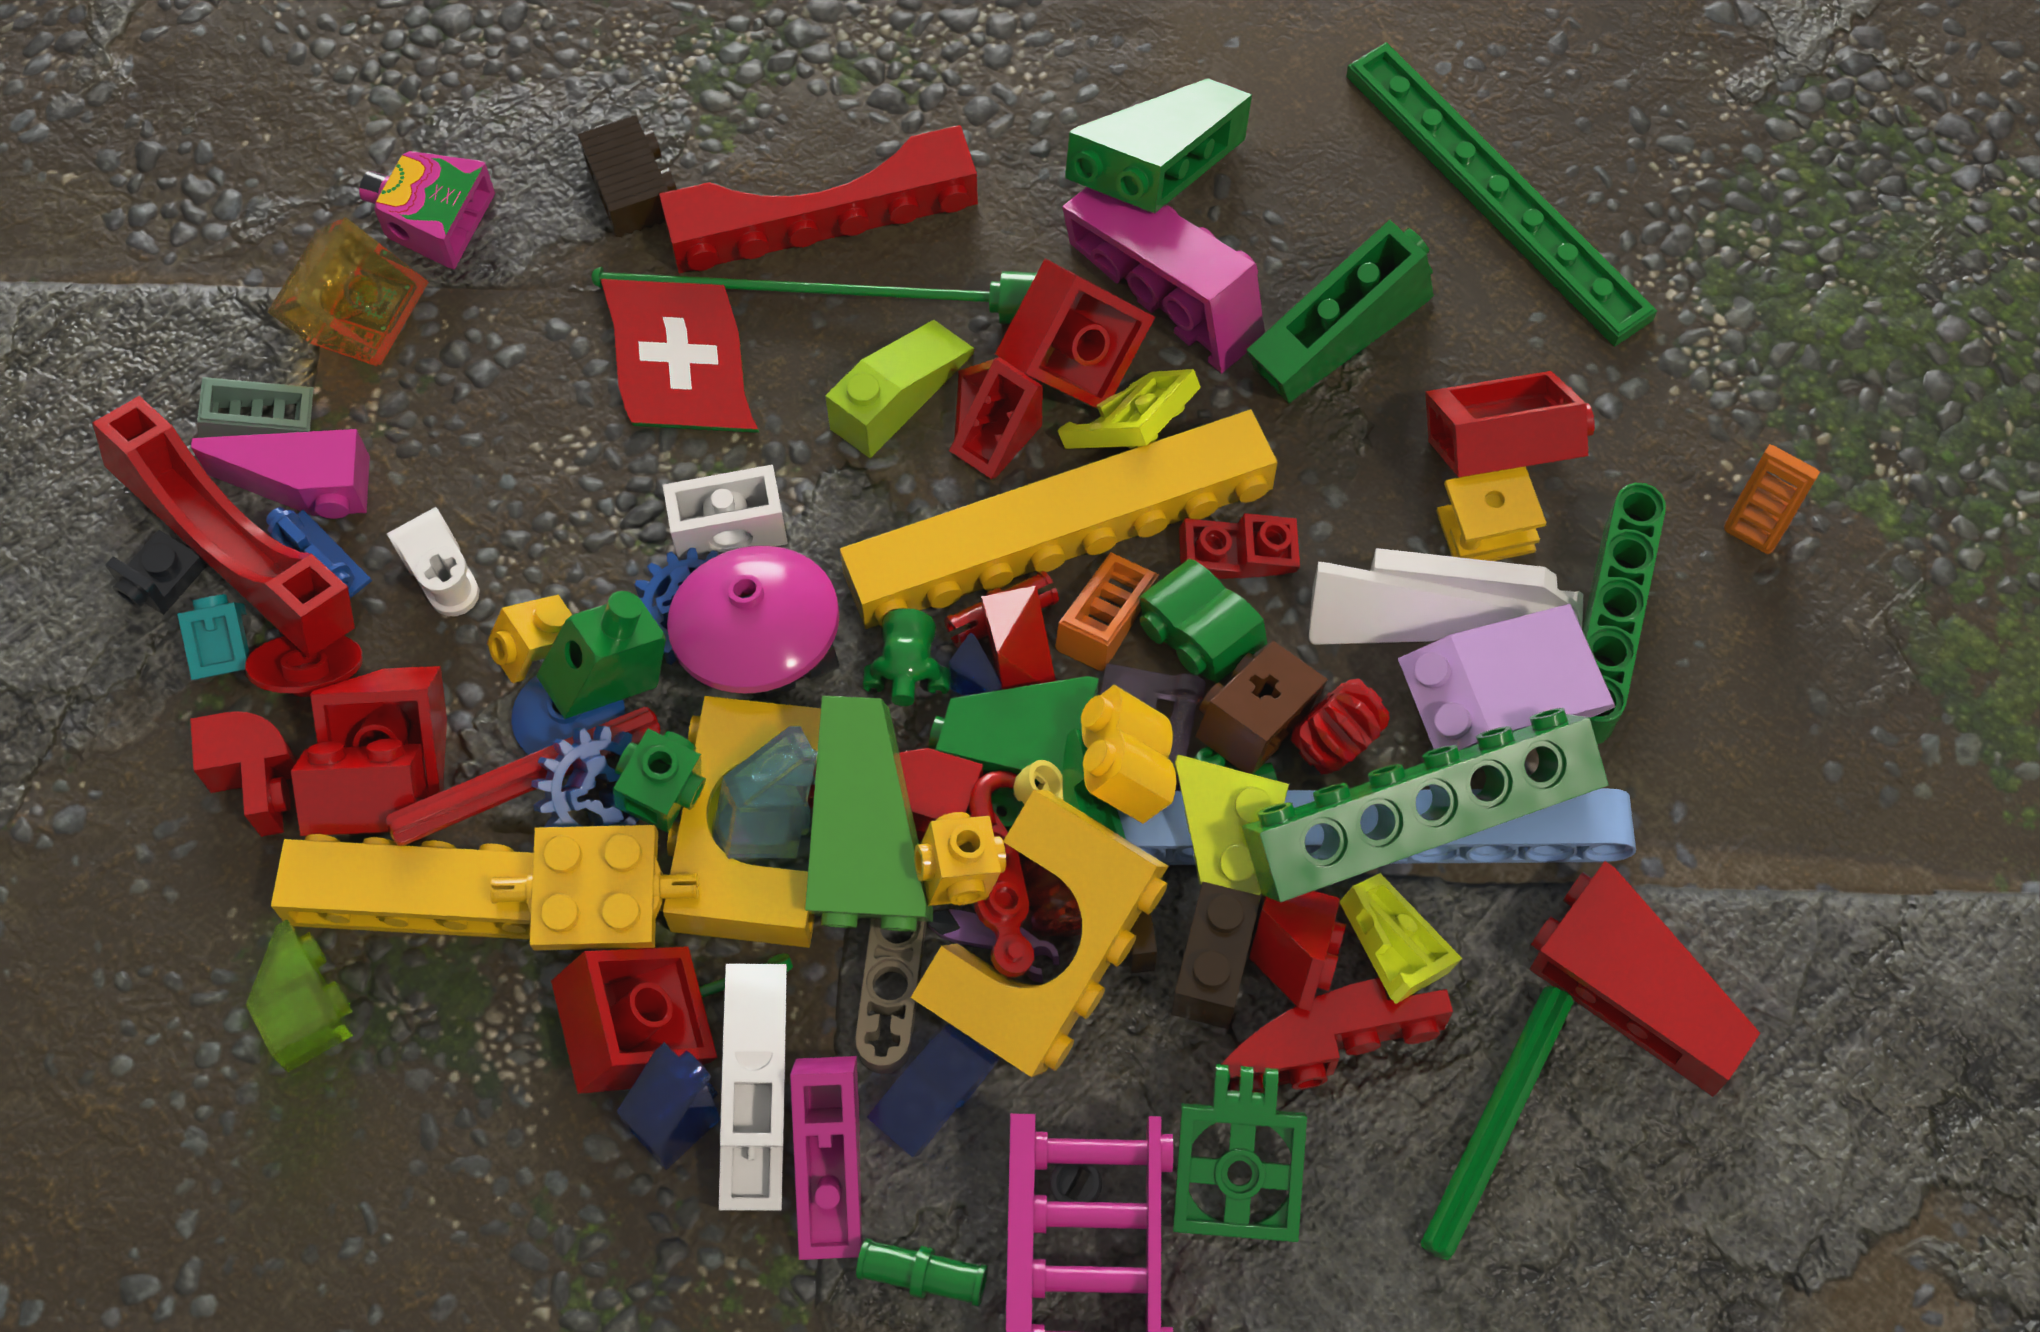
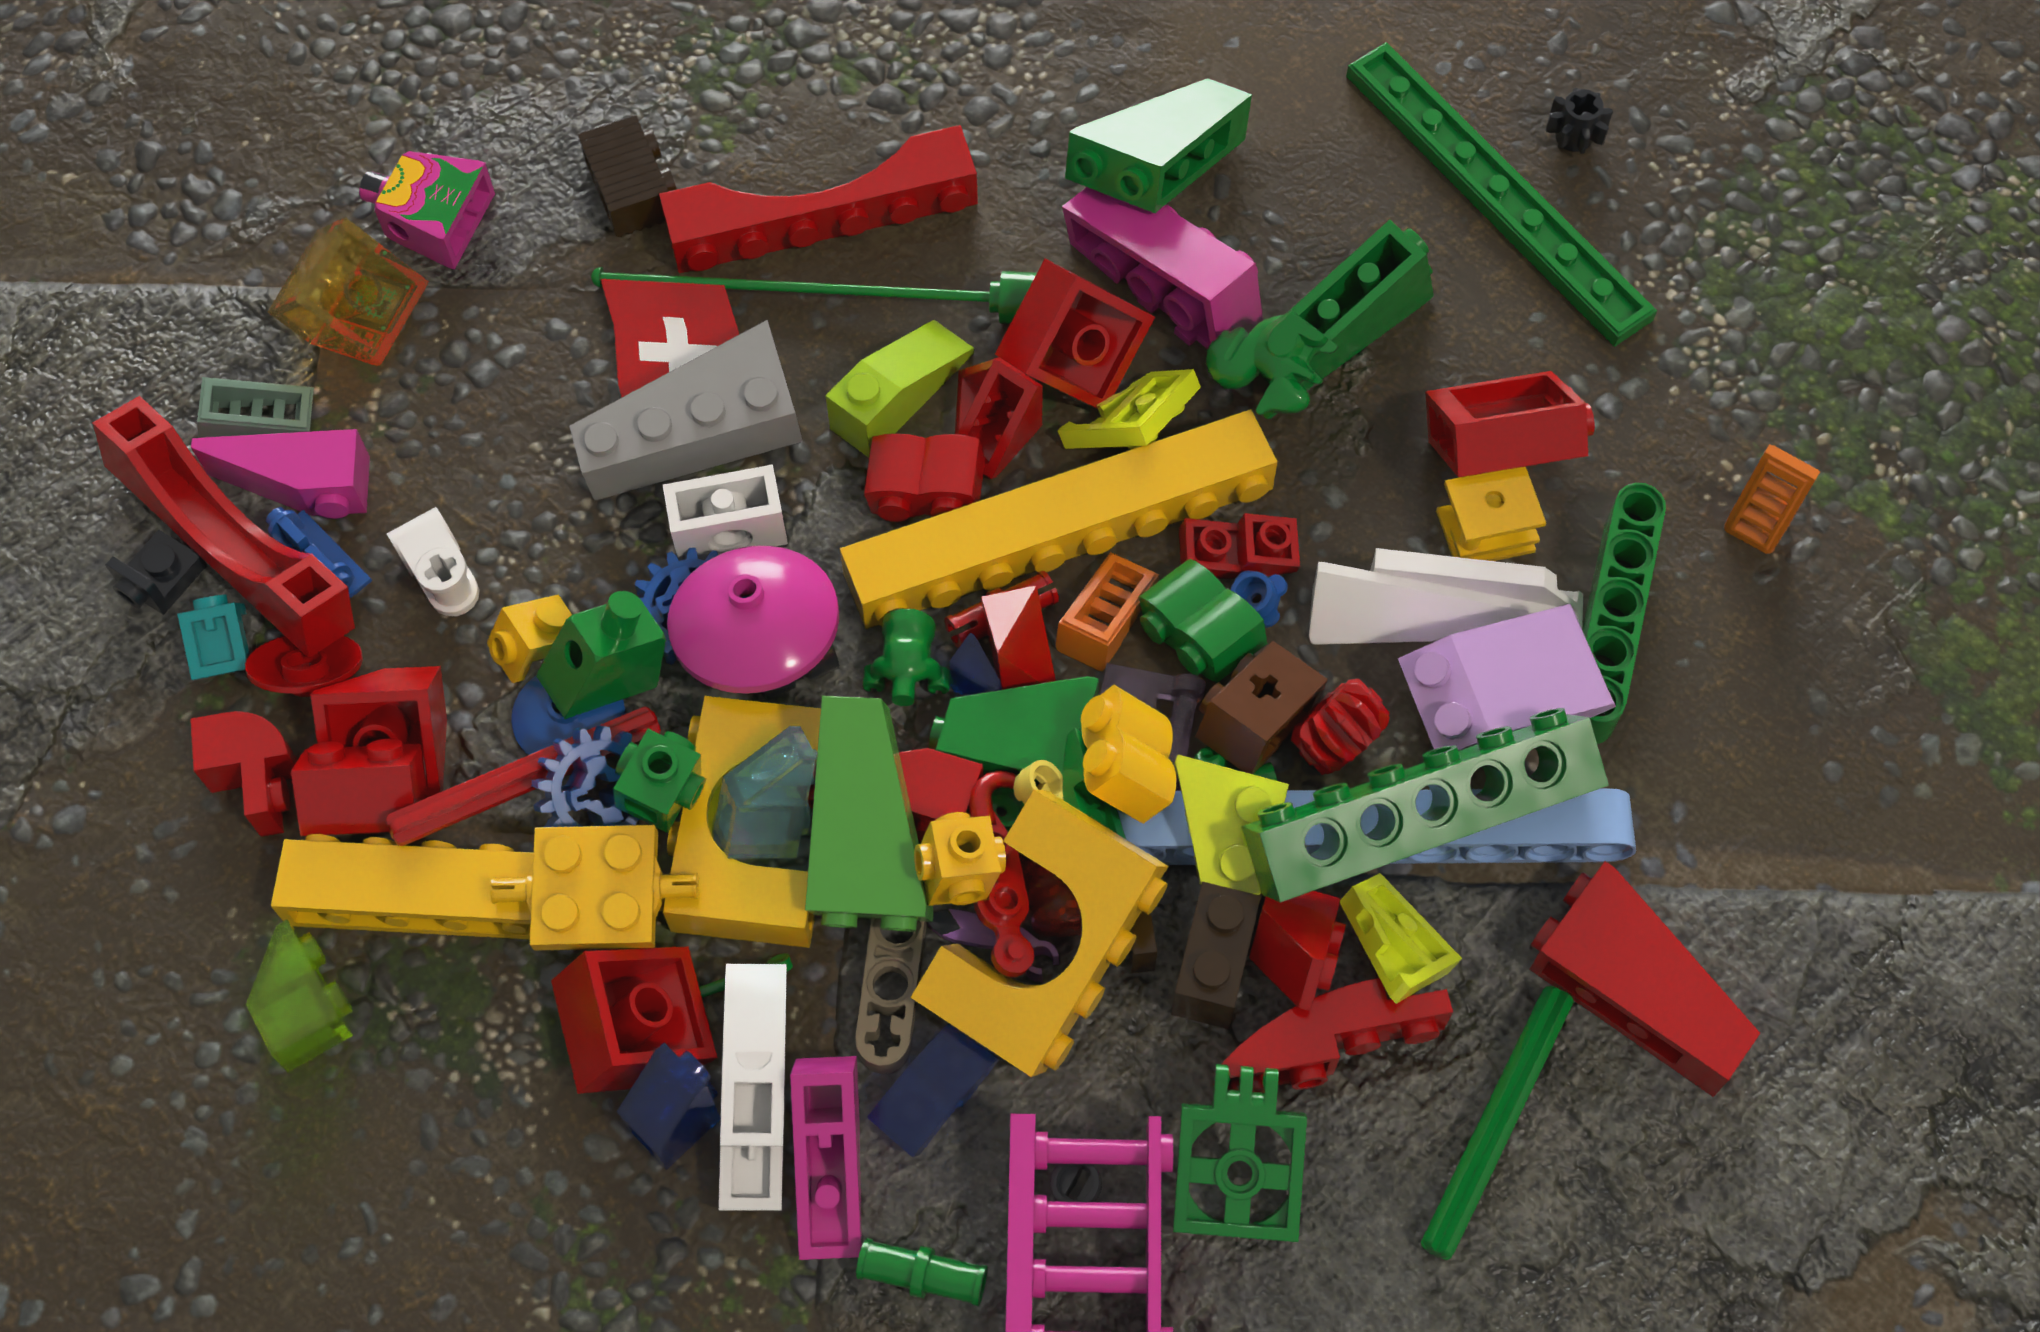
none -> light grey wedge [569,320,803,501]
none -> red brick [864,434,985,522]
none -> green animal [1206,309,1339,419]
none -> blue plate [1230,570,1288,628]
none -> black gear [1545,88,1613,154]

